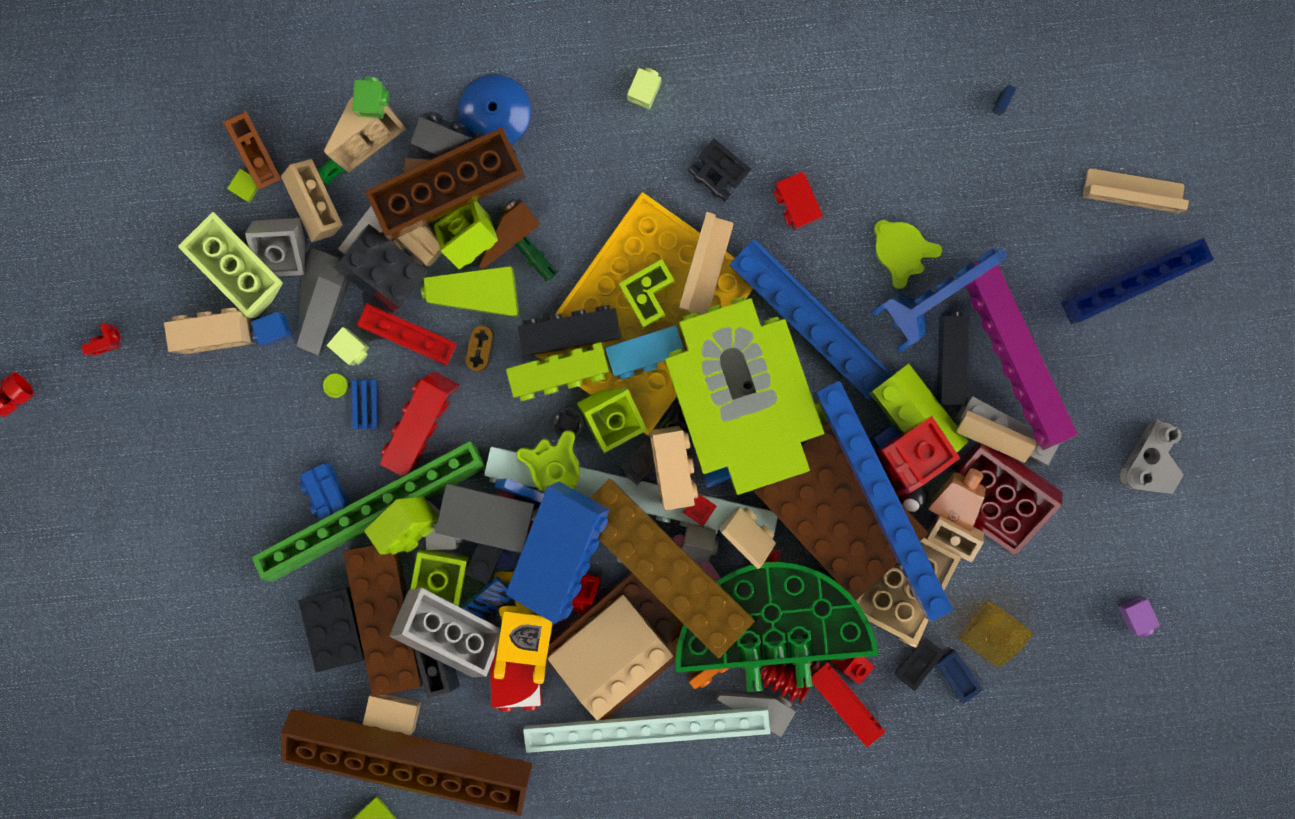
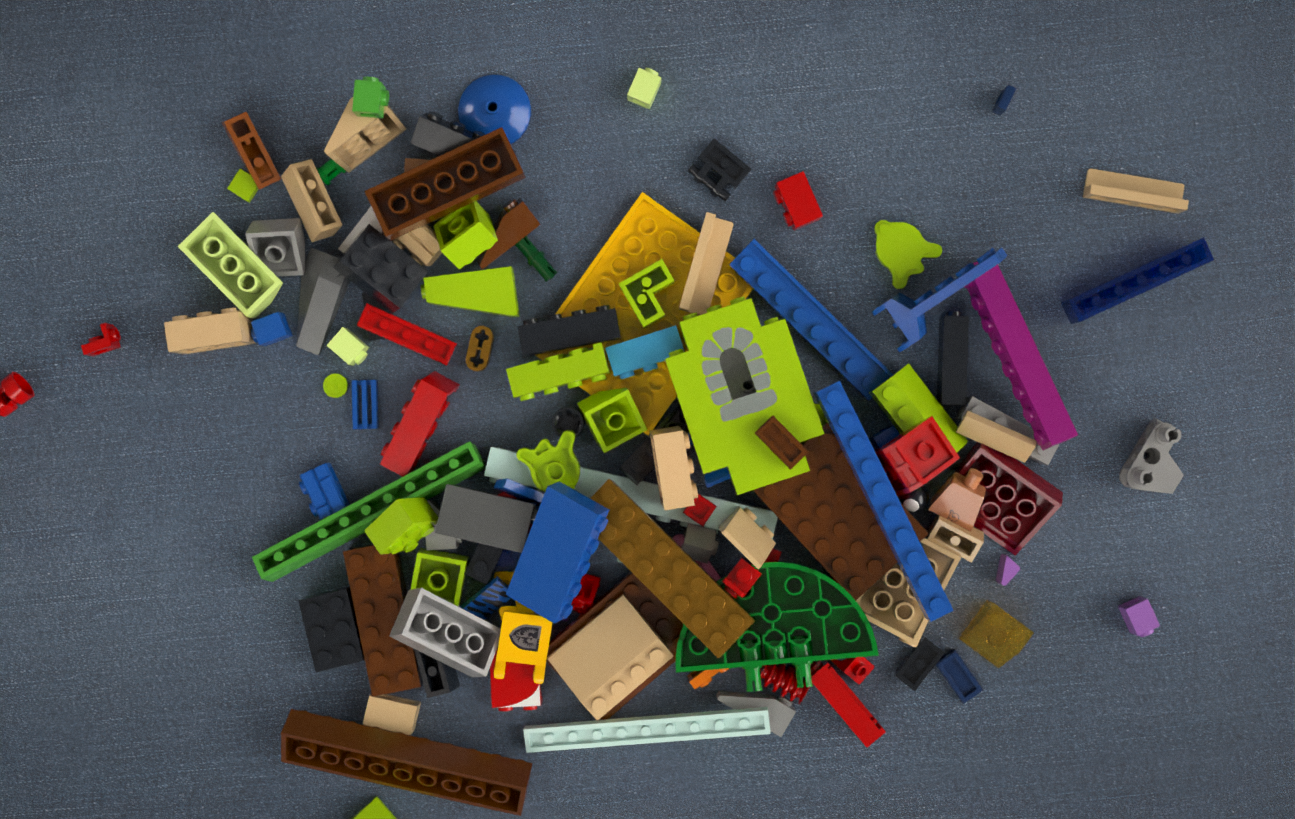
none -> red bracket [722,558,762,598]
none -> reddish brown plate [754,416,809,470]
none -> medium lavender slope [996,554,1020,586]

